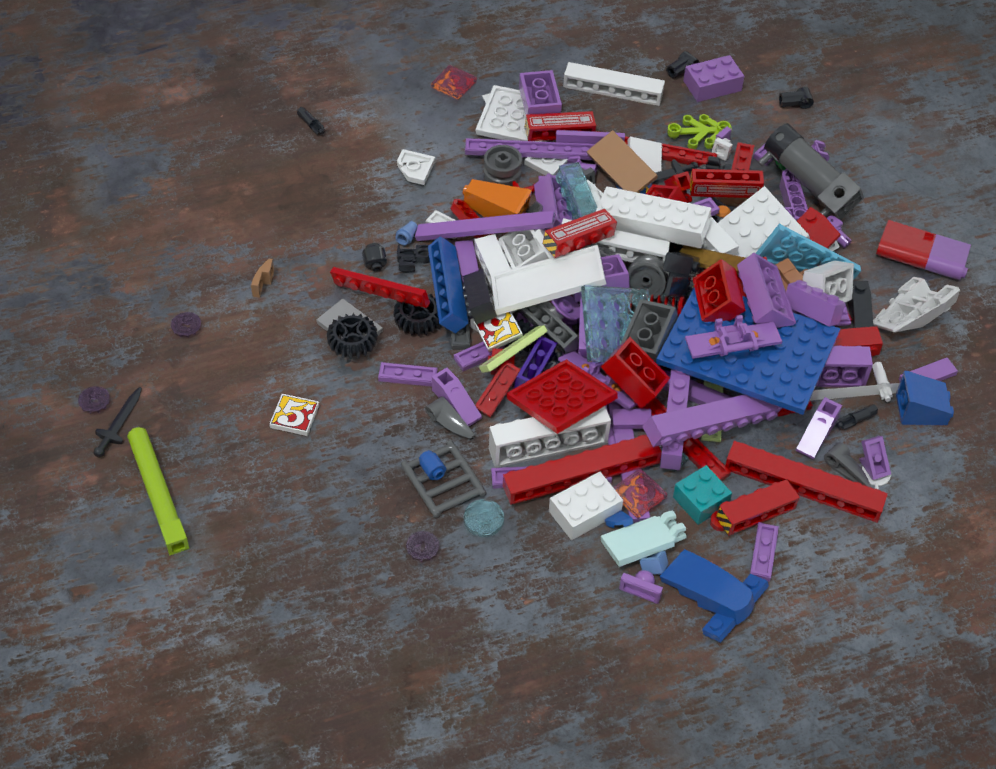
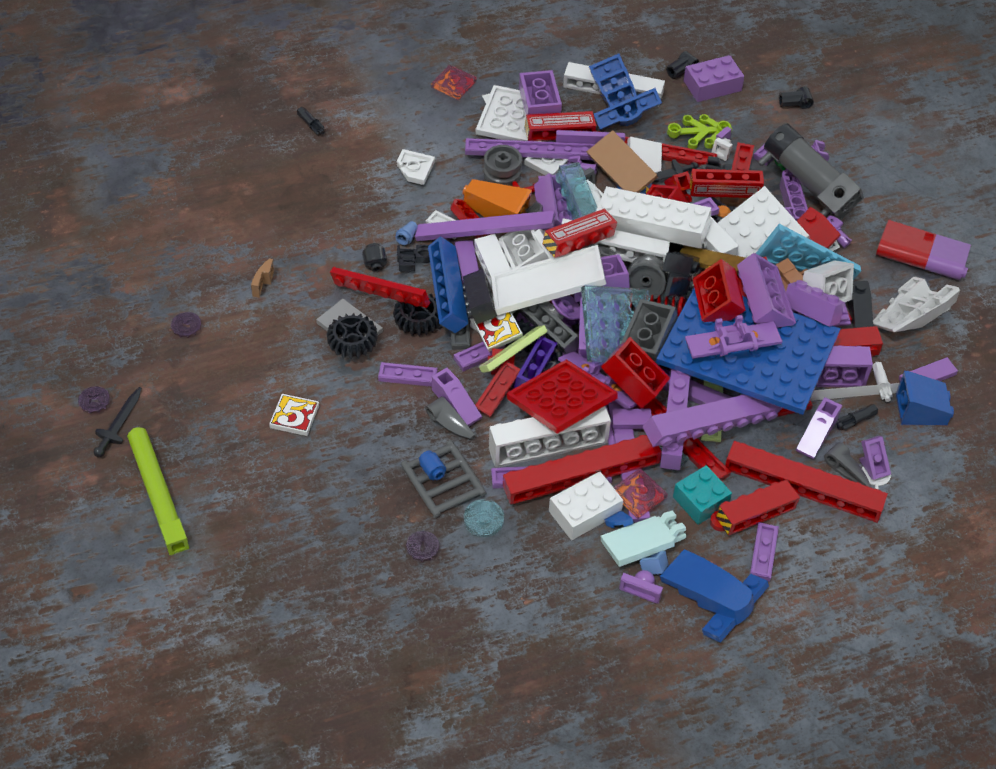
none -> blue slope [589,54,662,130]

